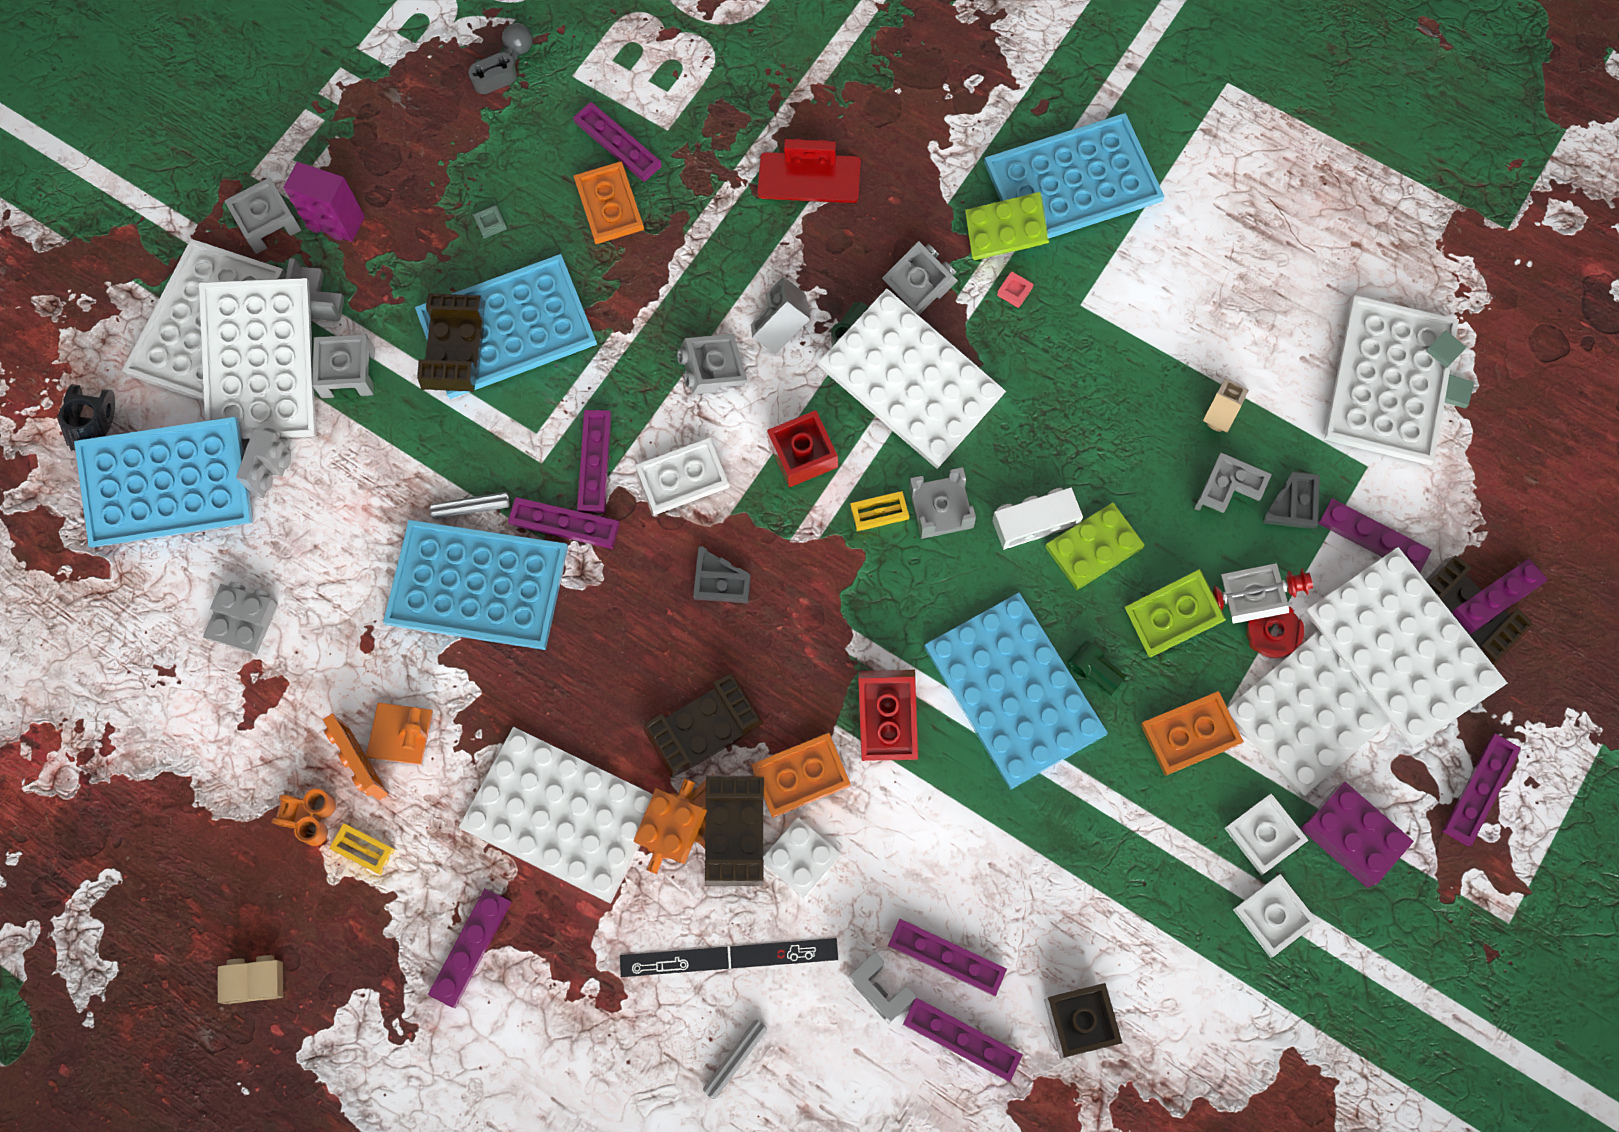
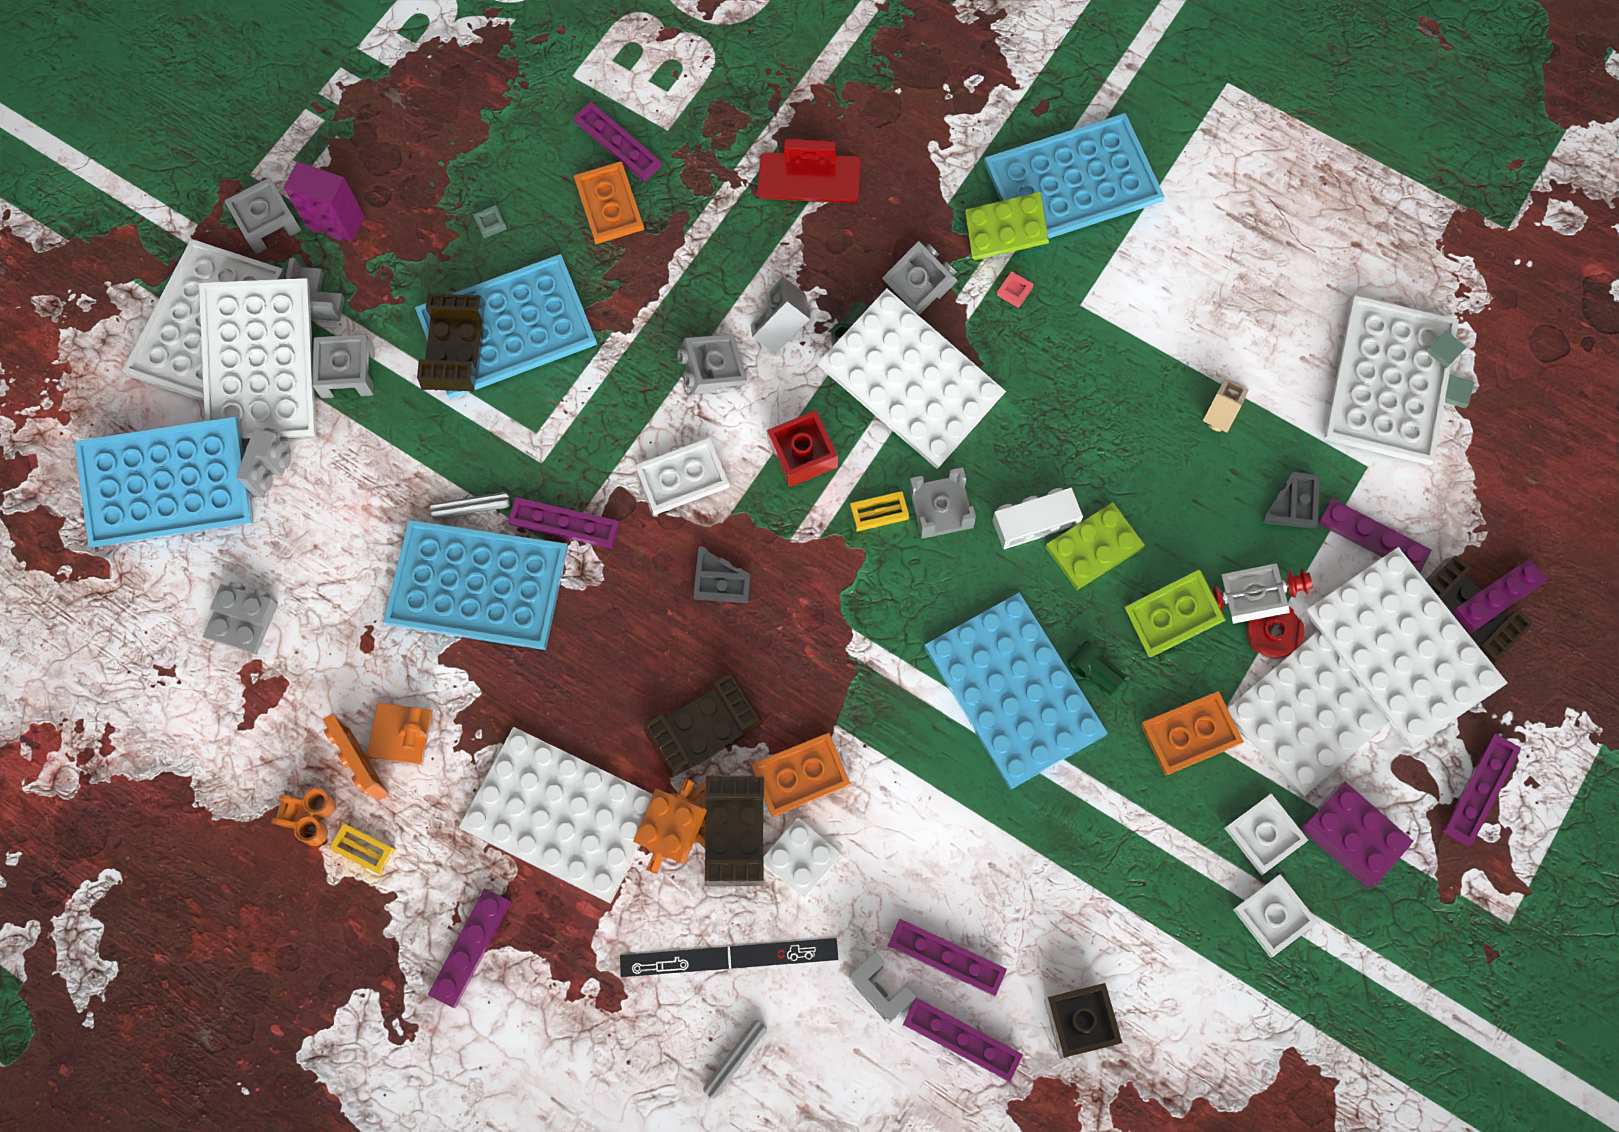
black piece [57,384,115,451] -> none
tan brick [218,955,283,1004] -> none
dark grey beam [468,23,533,94] -> none
magenta plate [577,410,612,514] -> none
red slope [858,669,918,761] -> none
light grey panel [1194,453,1272,513] -> none

